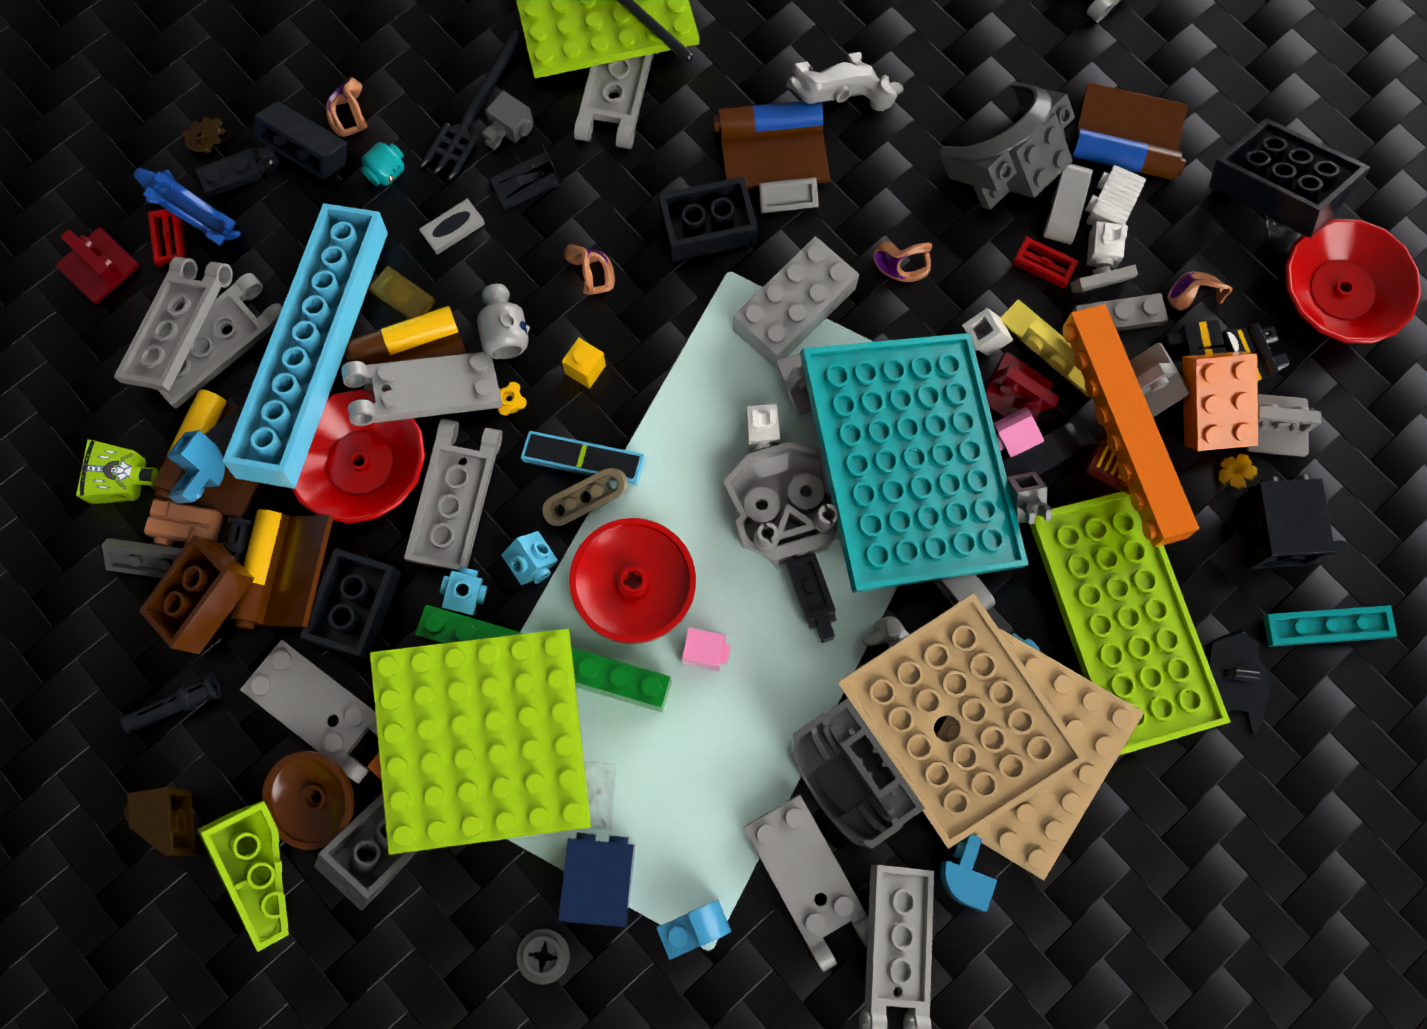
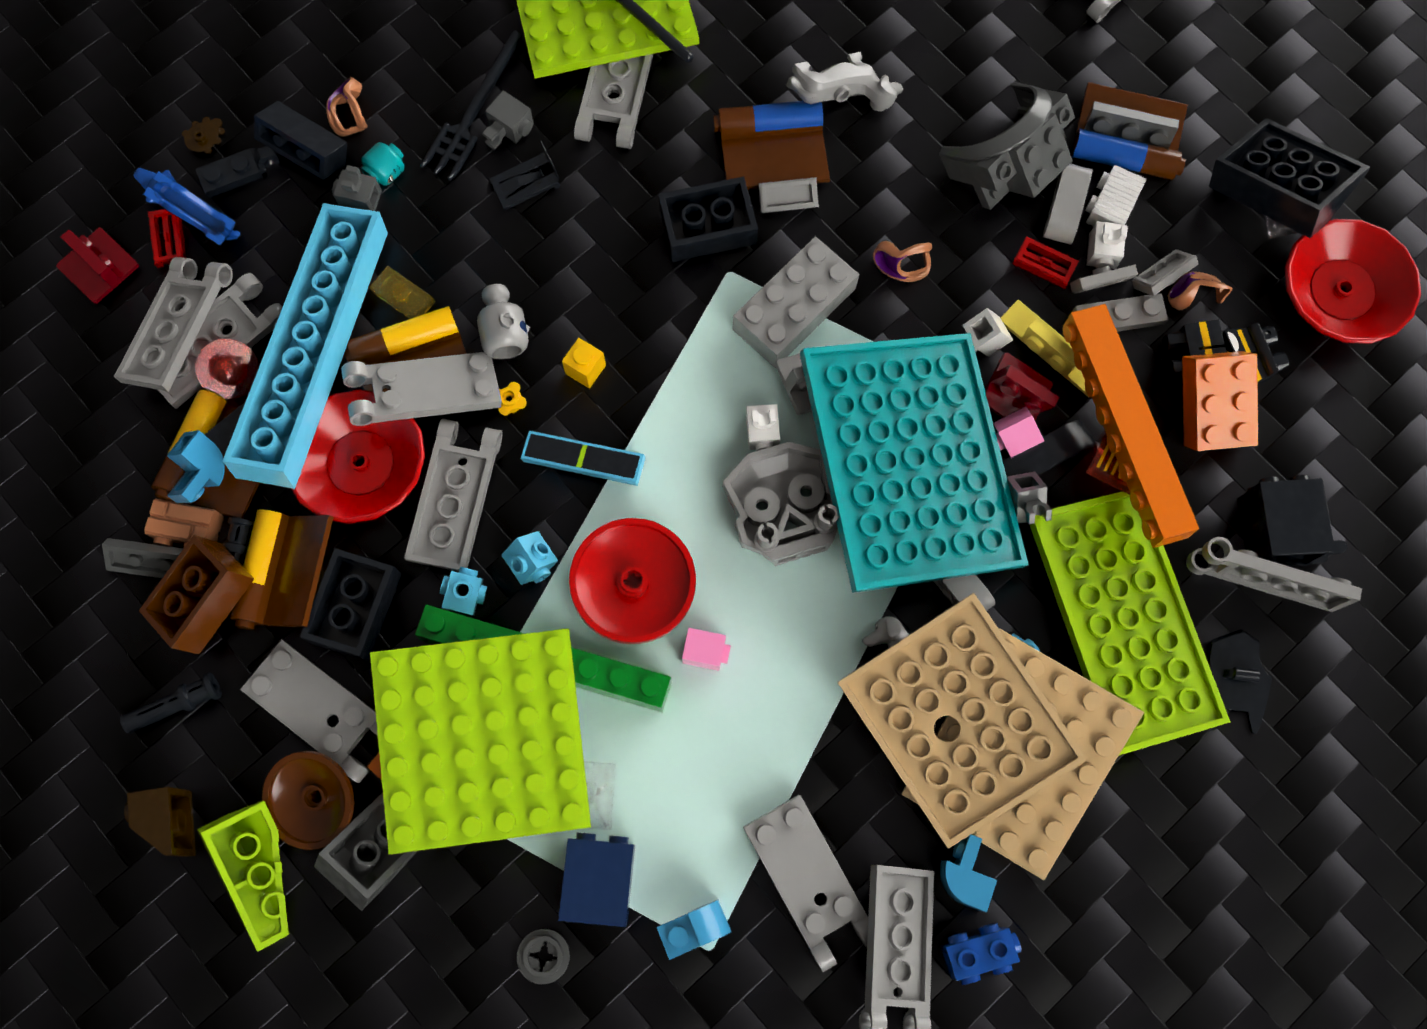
lime torso [76,440,158,504] -> none
light grey tile [419,198,485,255] -> none
dark tan plate [543,468,628,526] -> none
nougat piece [564,244,615,295] -> none
black hinge [785,553,837,643] -> none
dark grey piece [791,698,925,849] -> none
light grey bracket [1130,343,1190,417] -> none
yellow plant [1219,454,1257,490] -> none
light grey bracket [1246,394,1321,457] -> none
teal plate [1263,605,1397,647] -> none
none -> clear red plate [195,338,259,399]
none -> dark grey brick [332,165,382,211]
none -> blue brick [941,923,1021,985]
none -> dark grey plate [1084,101,1179,148]
none -> light grey plate [1132,249,1198,296]
none -> light grey hinge [1186,537,1362,612]

